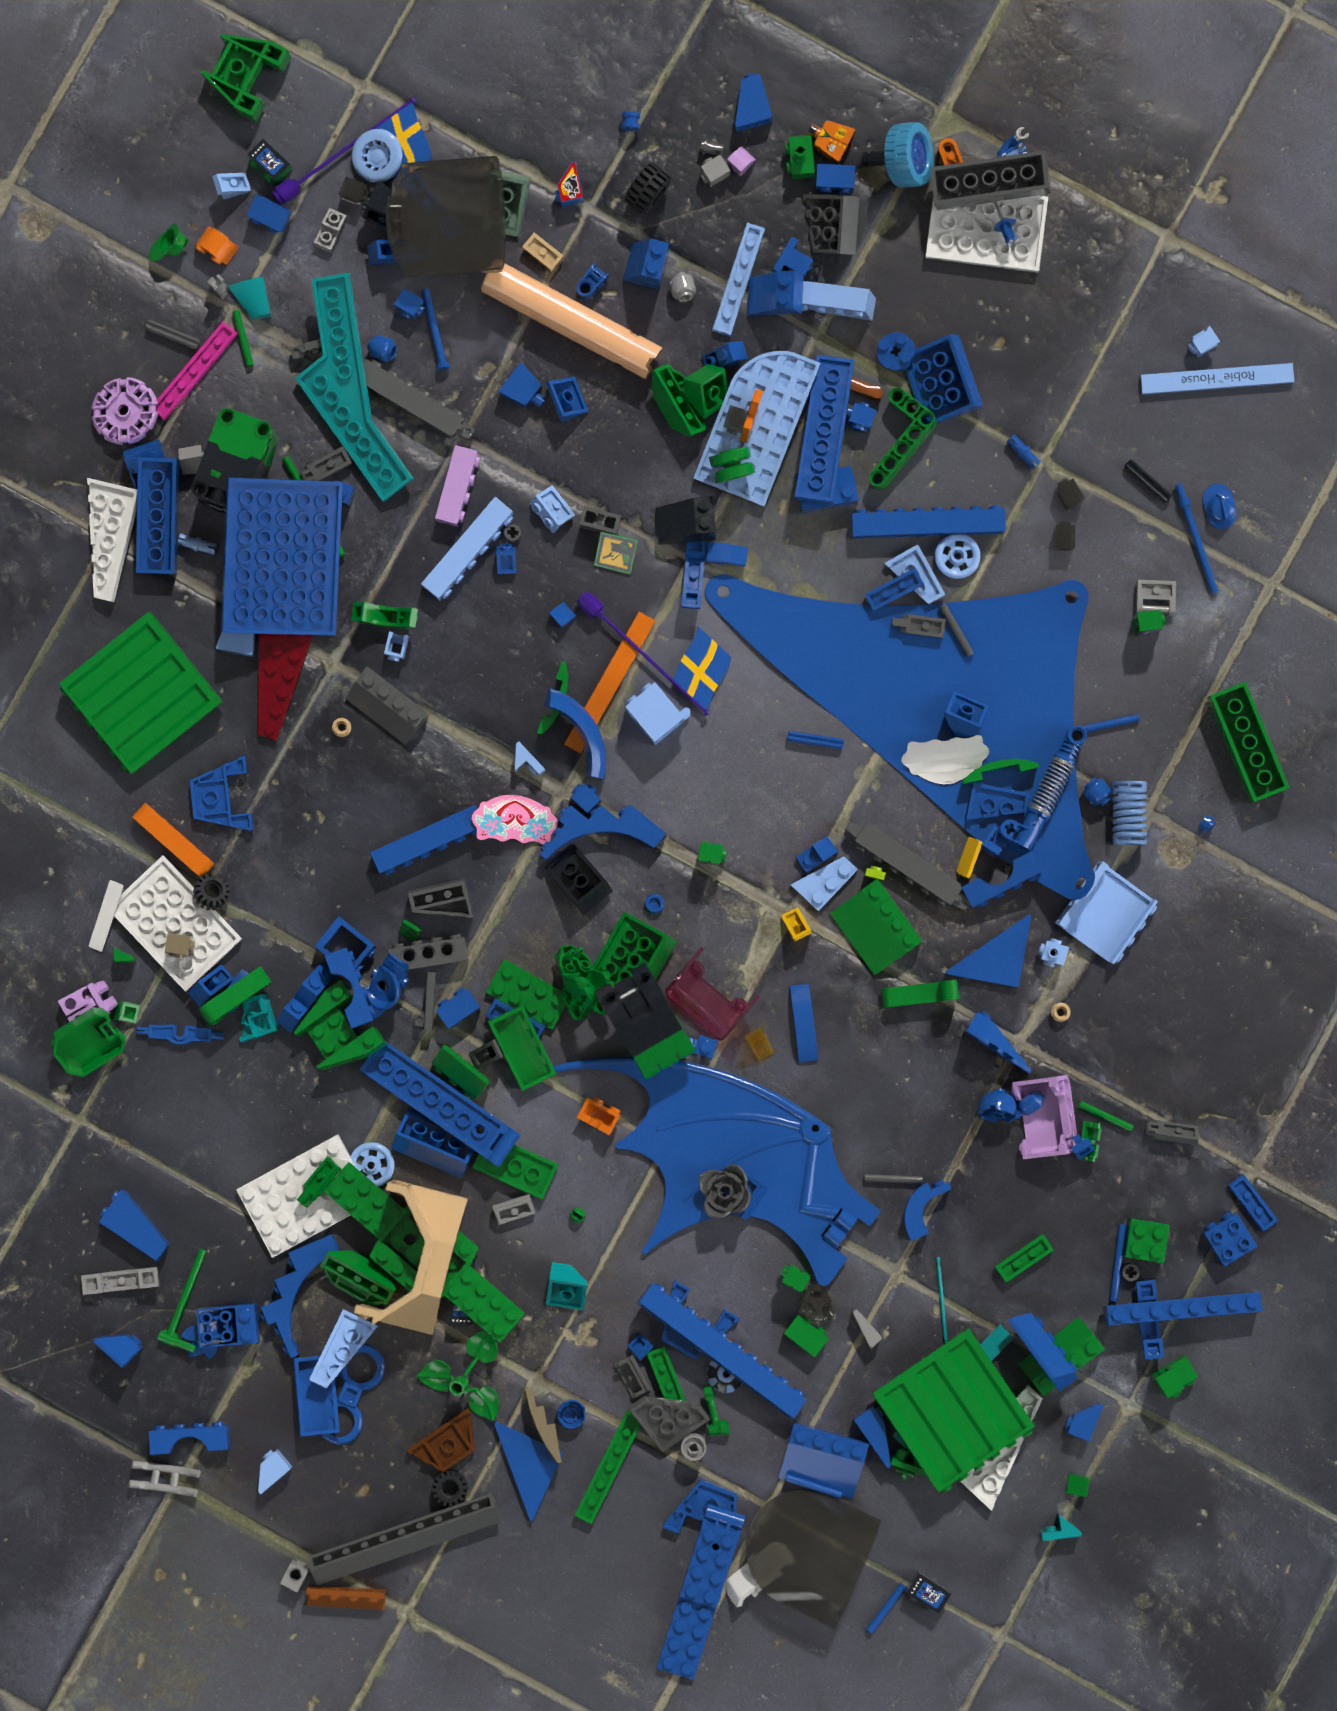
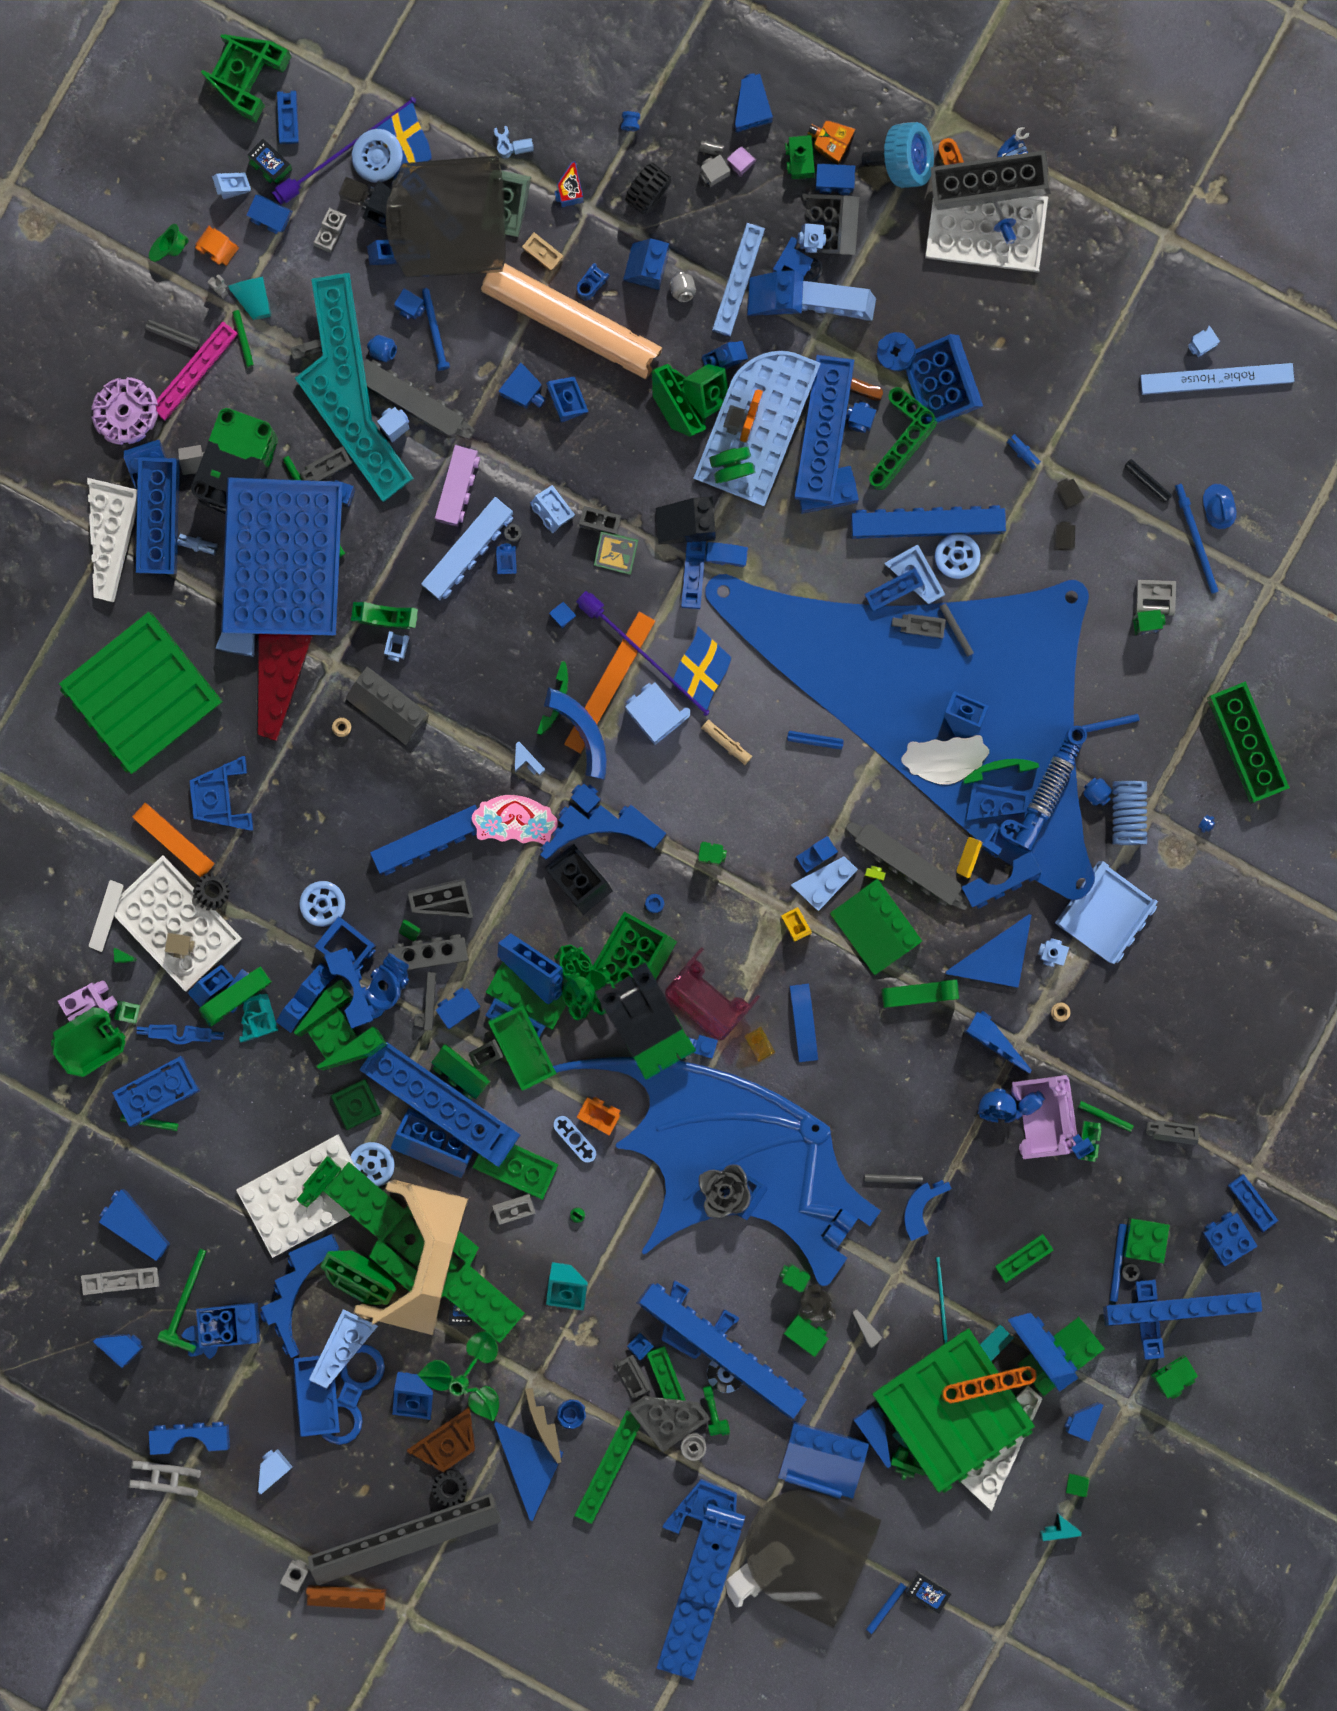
none -> blue piece [112,1056,200,1127]
none -> green bar [120,1114,179,1131]
none -> blue plate [277,91,299,144]
none -> light blue plate [299,881,345,927]
none -> dark green tile [331,1079,382,1130]
none -> light blue brick [377,407,410,442]
none -> blue slope [393,1372,433,1420]
none -> light blue bar [494,126,534,158]
none -> blue slope [498,933,563,1005]
none -> light blue beam [554,1116,596,1162]
none -> tan pin [701,719,753,765]
none -> light blue brick [798,224,826,253]
none -> orange beam [941,1367,1036,1403]

